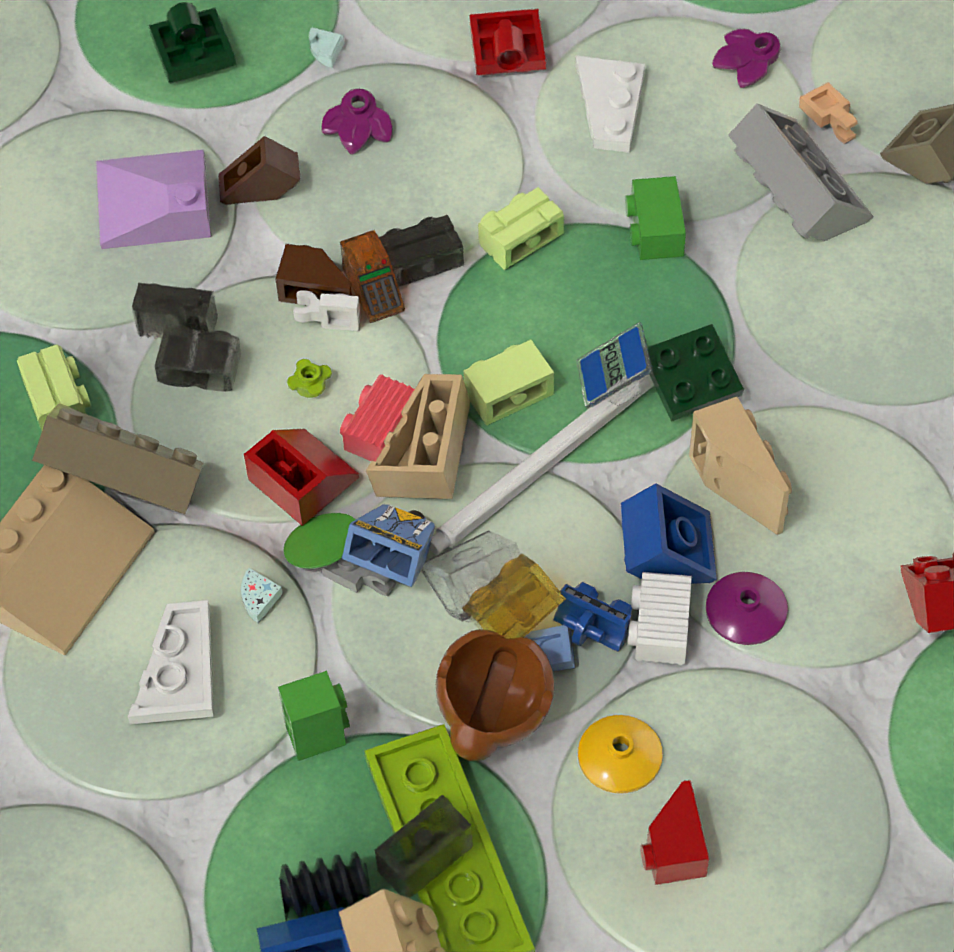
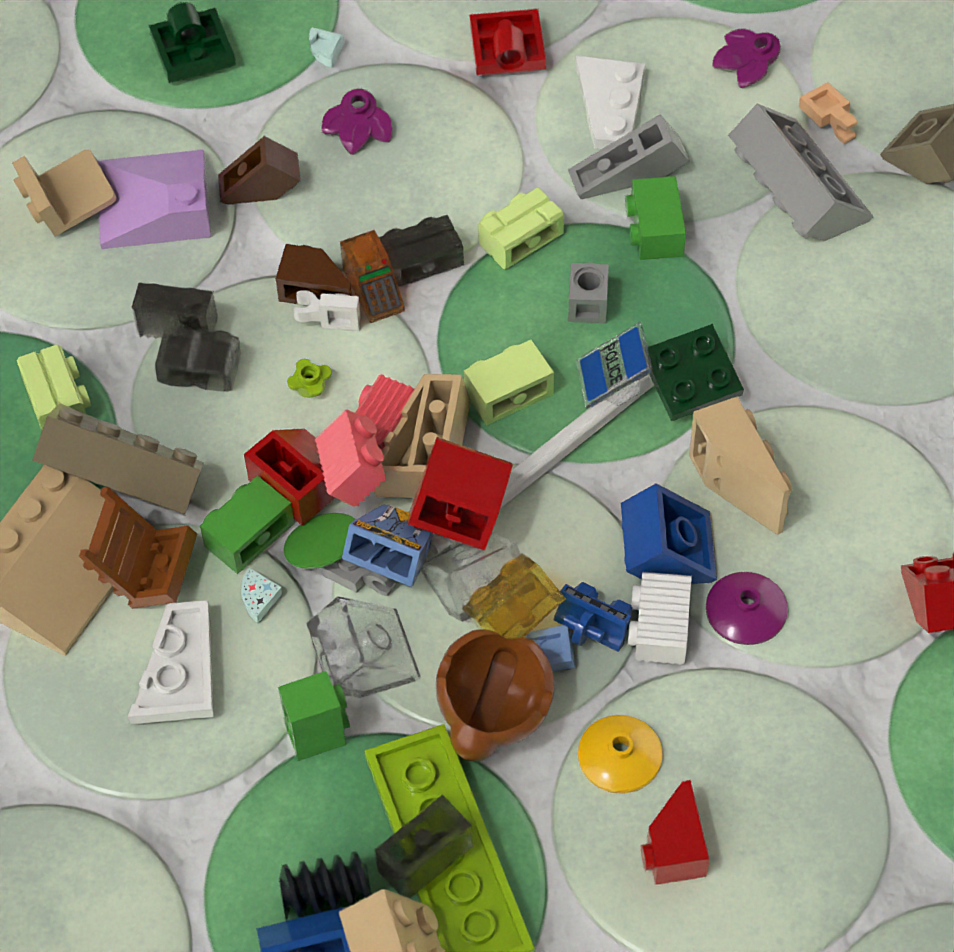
none -> tan bracket [12,149,116,236]
none -> dark orange plate [79,487,197,609]
none -> bright green brick [200,475,294,574]
none -> clear slope [306,596,421,698]
none -> coral brick [315,409,386,507]
none -> red slope [408,437,513,551]
none -> light grey slope [568,114,690,200]
none -> light grey brick [568,263,609,323]

